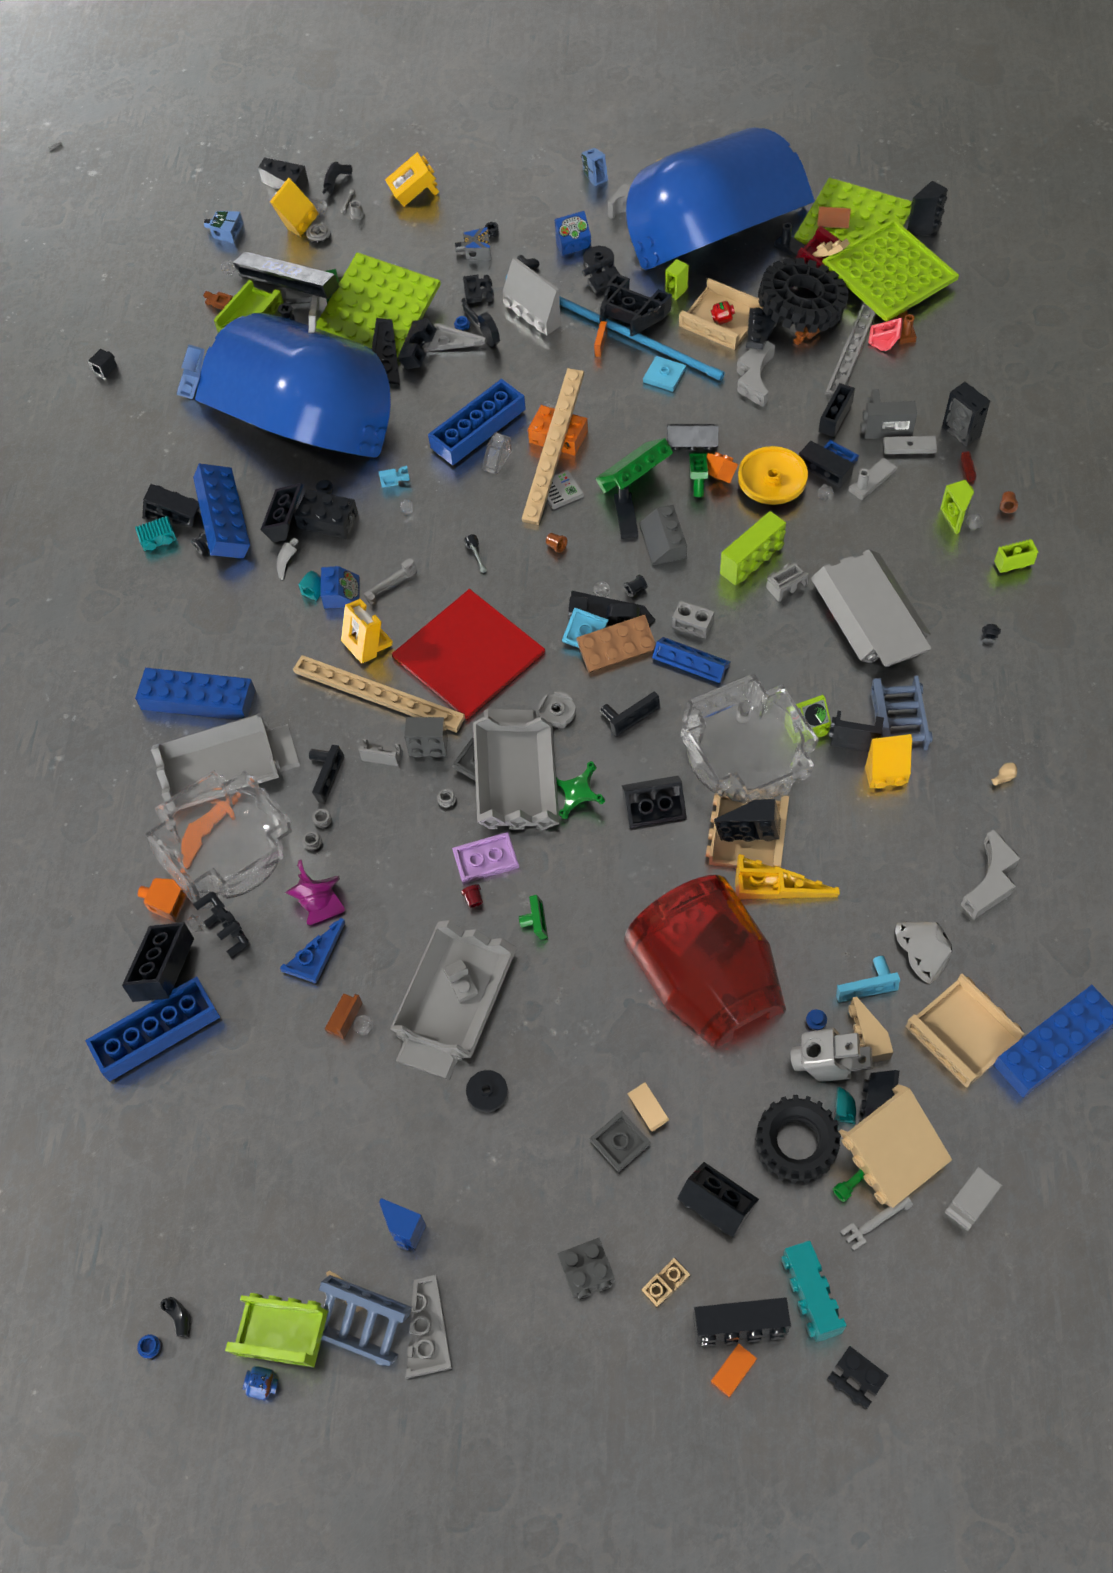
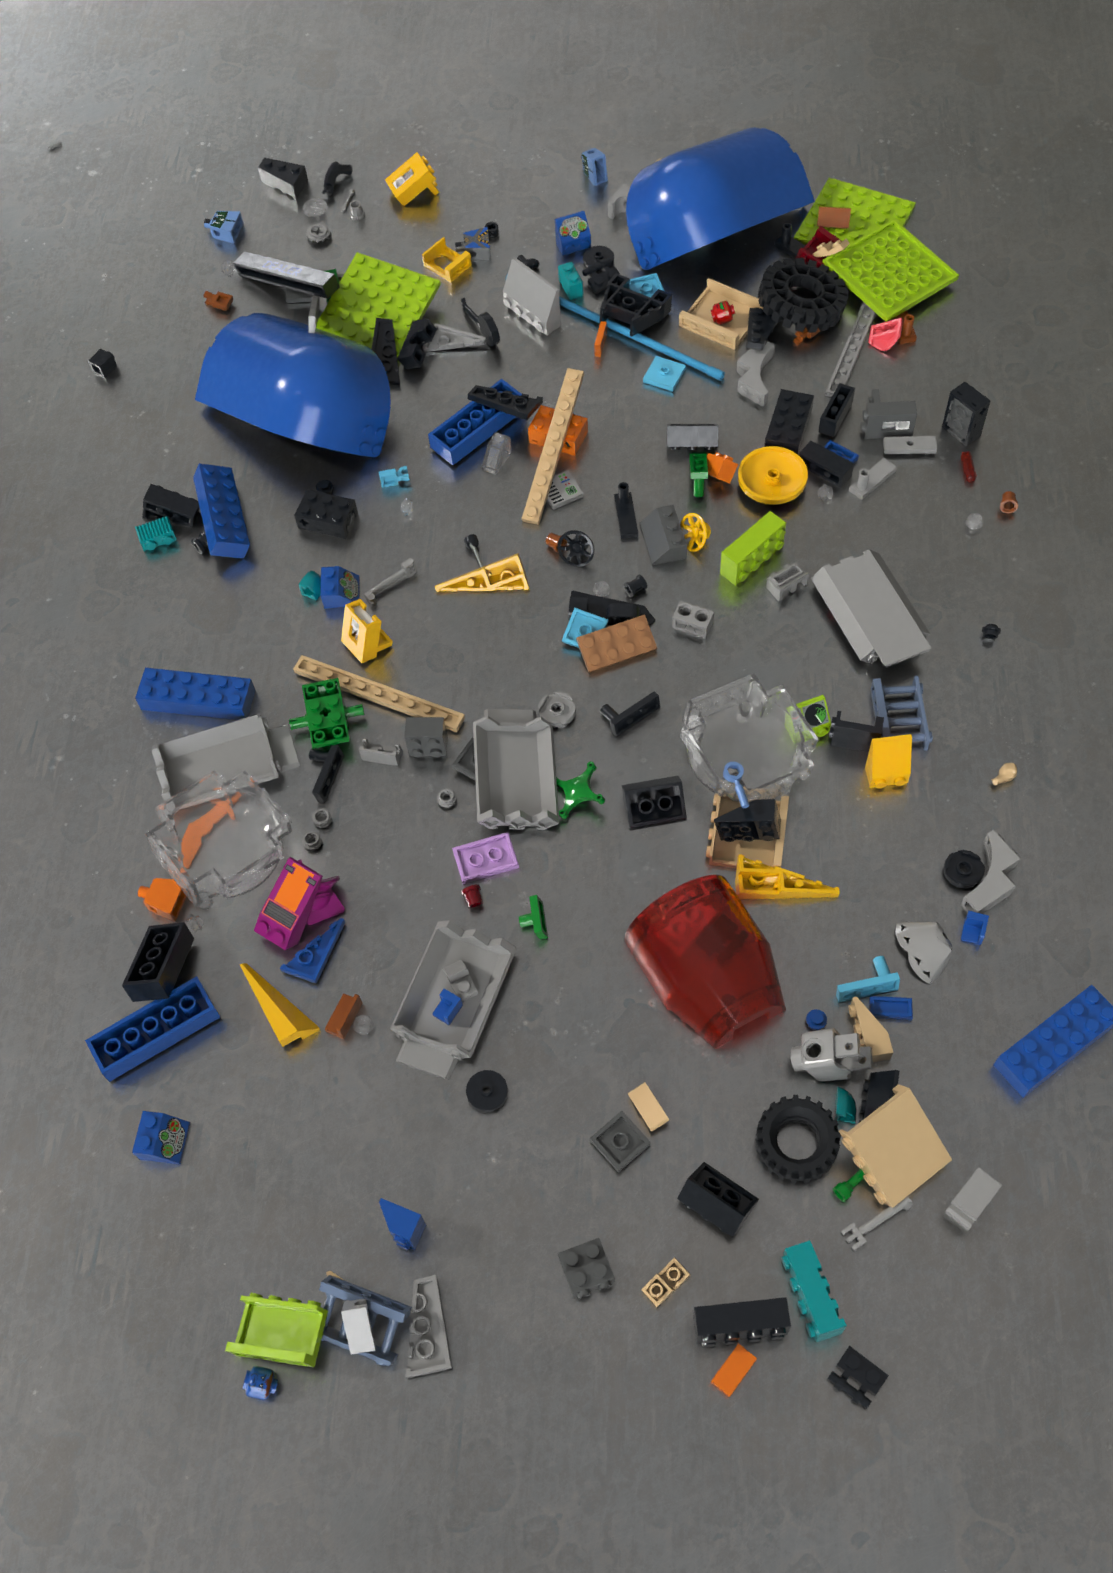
blue plate [137,1334,161,1359] -> none
black arm [160,1297,189,1337] -> none
medium blue panel [176,344,205,399] -> none
black plate [193,891,249,957] -> none
lime panel [214,280,284,332] -> none
black slope [260,483,303,542] -> none
yellow slope [270,178,319,237] -> none
light grey bar [277,537,299,580] -> none
black bush [278,303,295,320] -> none
red tile [391,588,545,720] -> none
blue plate [454,316,470,331] -> none
black plate [463,274,494,303] -> none
green panel [595,438,673,493] -> none
blue fence [652,637,731,683] -> none
lime brick [665,259,689,300] -> none
tan panel [906,974,1025,1088] -> none
black slope [907,181,948,236] -> none
lime slope [940,479,974,534] -> none
lime brick [994,539,1038,573] -> none
none -> blue slope [132,1111,190,1164]
none -> yellow wedge [240,963,320,1047]
none -> slope [254,857,323,950]
none -> green slope [289,678,365,749]
none -> hinge [341,1299,376,1355]
none -> yellow panel [422,237,472,283]
none -> blue panel [433,988,463,1025]
none -> yellow wedge [434,553,529,592]
none -> black wing [468,385,543,420]
none -> teal brick [558,262,584,301]
none -> black wheel [558,530,595,567]
none -> medium azure plate [629,273,664,298]
none -> yellow wheel [680,513,711,552]
none -> medium blue piece [723,762,749,809]
none -> black brick [764,389,814,455]
none -> blue tile [869,996,913,1020]
none -> black plate [943,850,985,889]
none -> blue panel [961,910,989,945]

